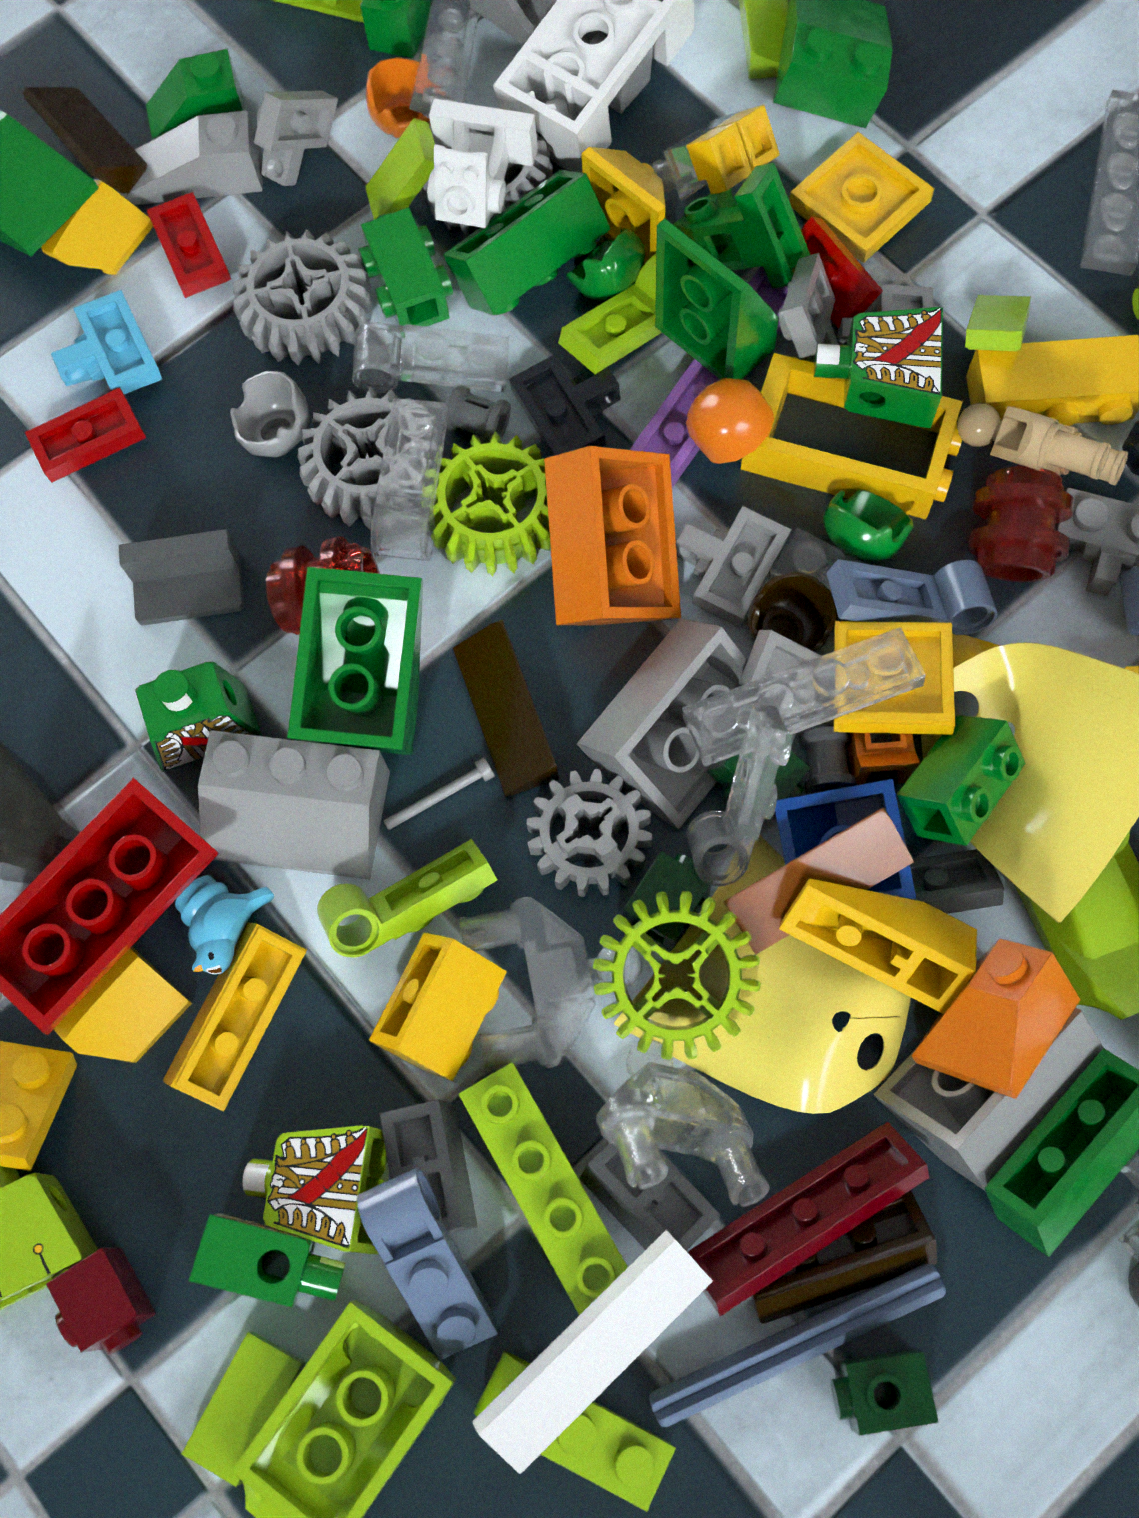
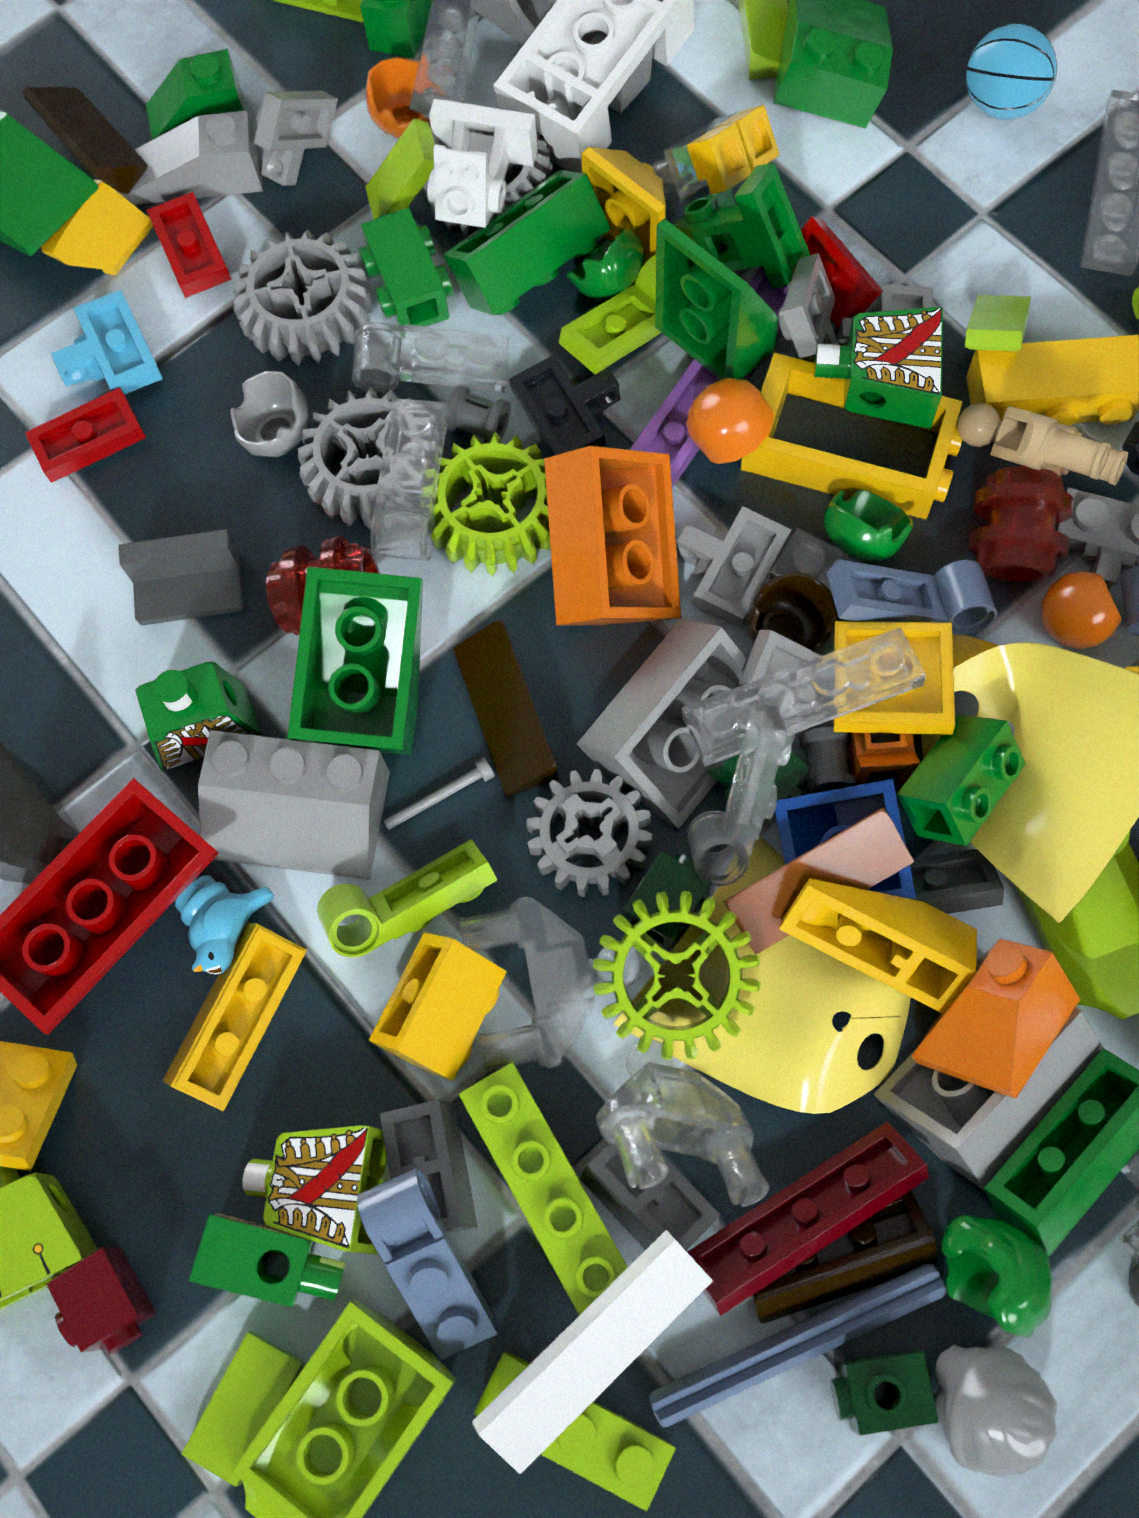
yellow slope [54,946,192,1063] -> none
yellow plate [789,132,934,264] -> none
none -> light grey hair [933,1345,1057,1477]
none -> green hair [942,1215,1053,1338]
none -> medium azure piece [966,24,1058,120]
none -> orange piece [1041,571,1122,649]

